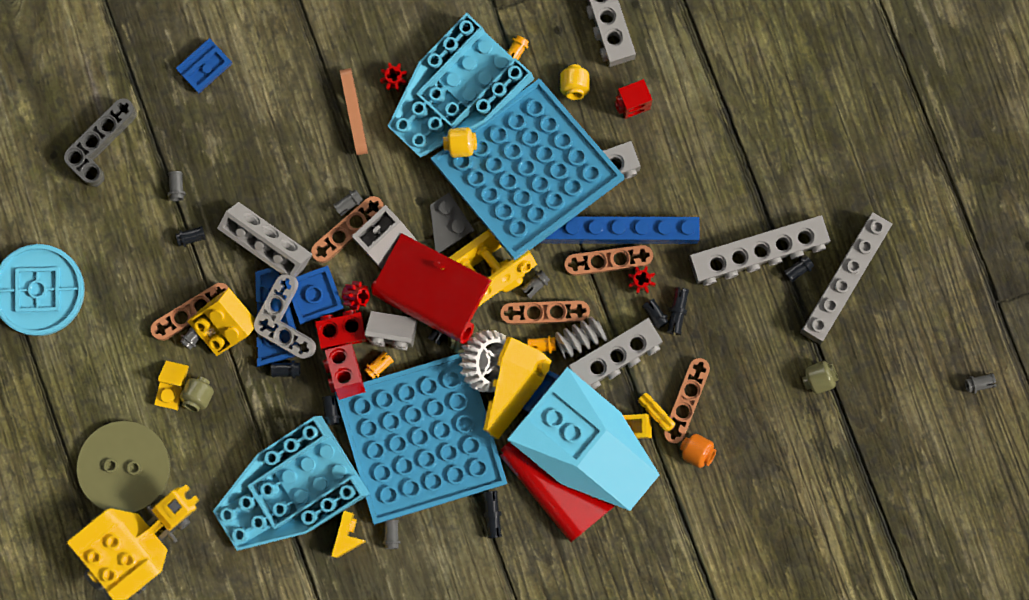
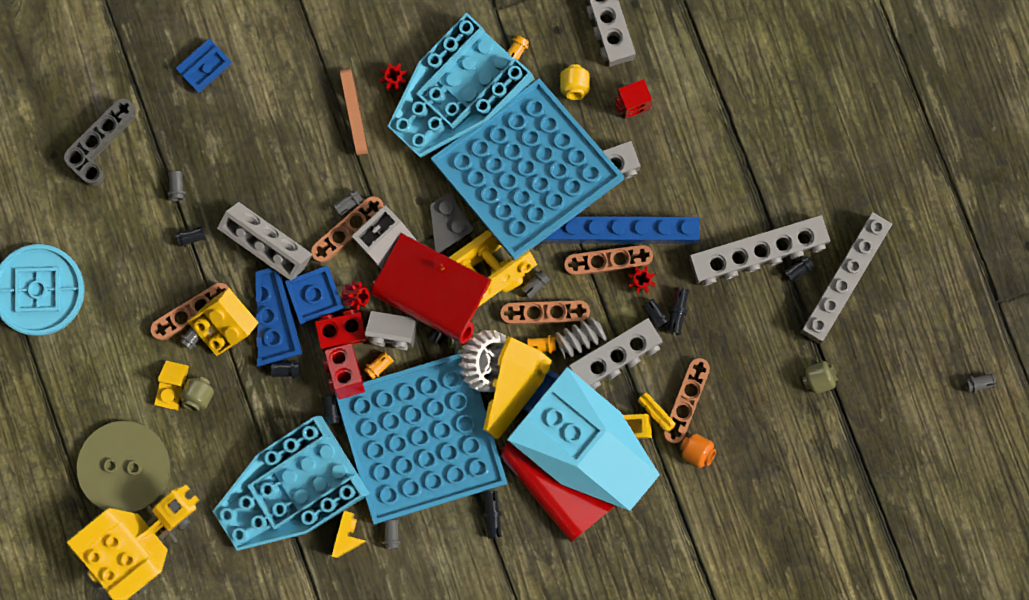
light grey beam [254,274,316,358] -> none
yellow head [443,127,477,158] -> none

